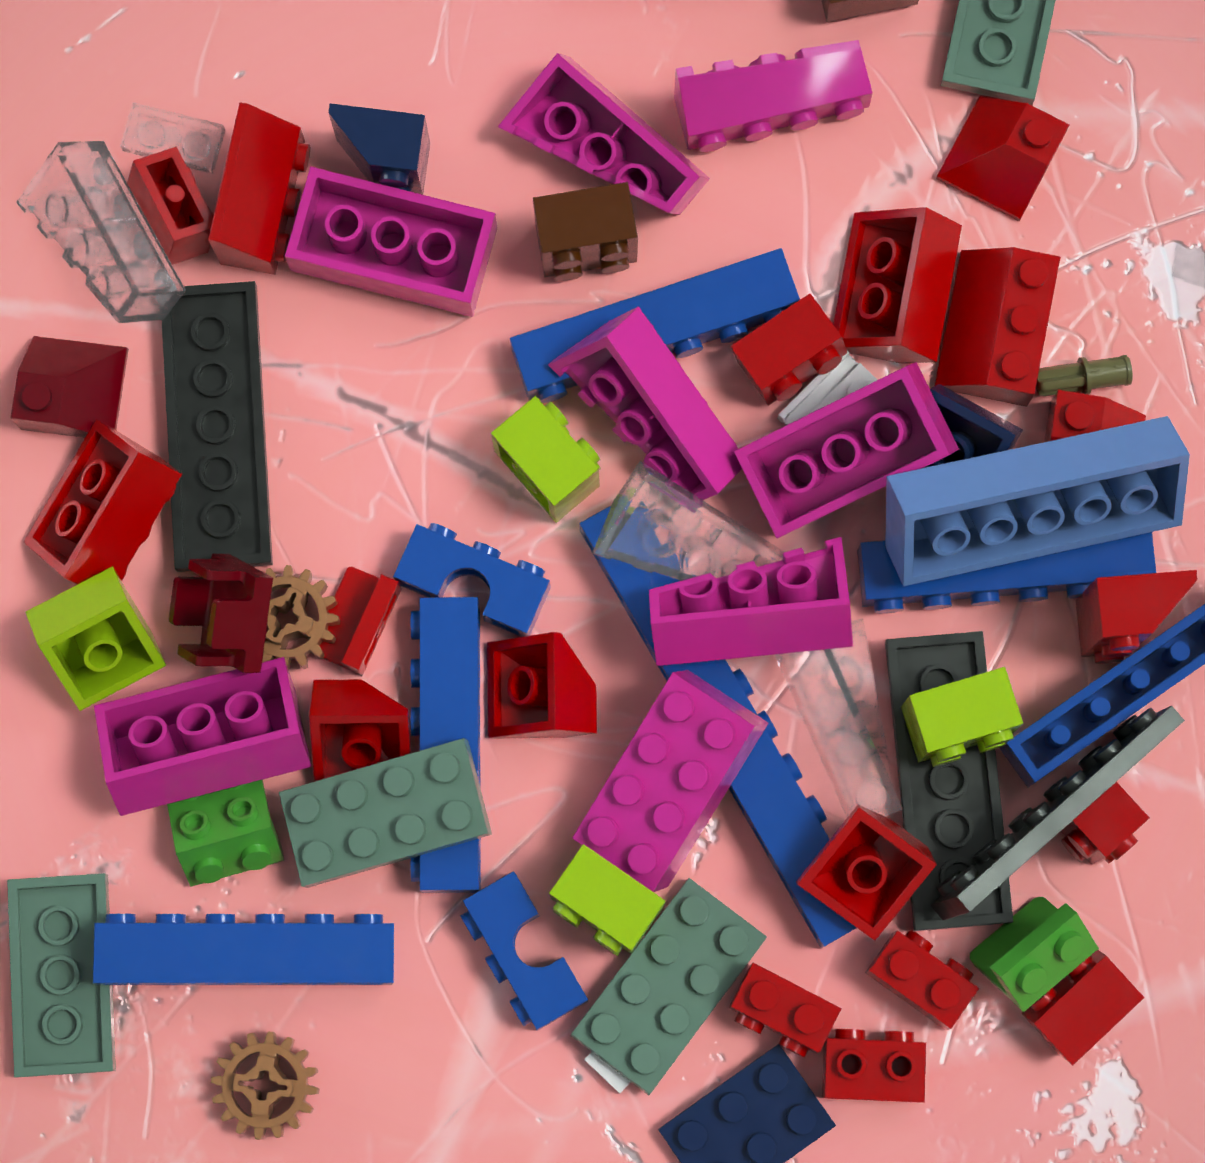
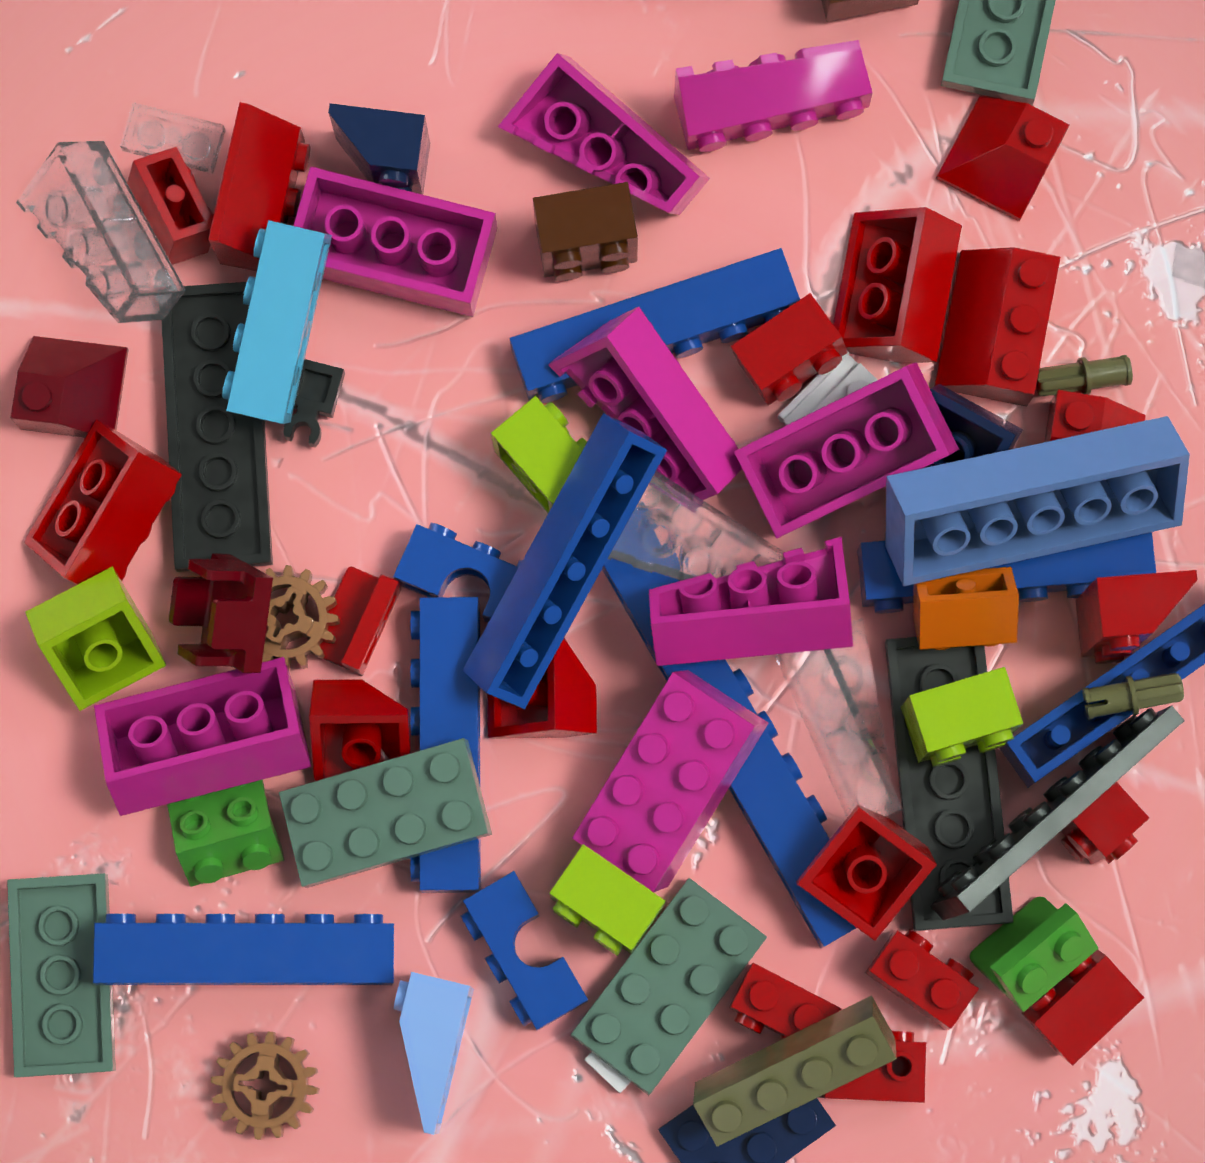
none -> medium azure brick [222,220,332,424]
none -> pearl dark grey plate [284,359,345,448]
none -> light blue slope [393,972,474,1135]
none -> blue brick [462,413,667,709]
none -> olive brick [693,995,897,1147]
none -> orange brick [913,567,1019,650]
none -> olive axle [1082,673,1184,720]

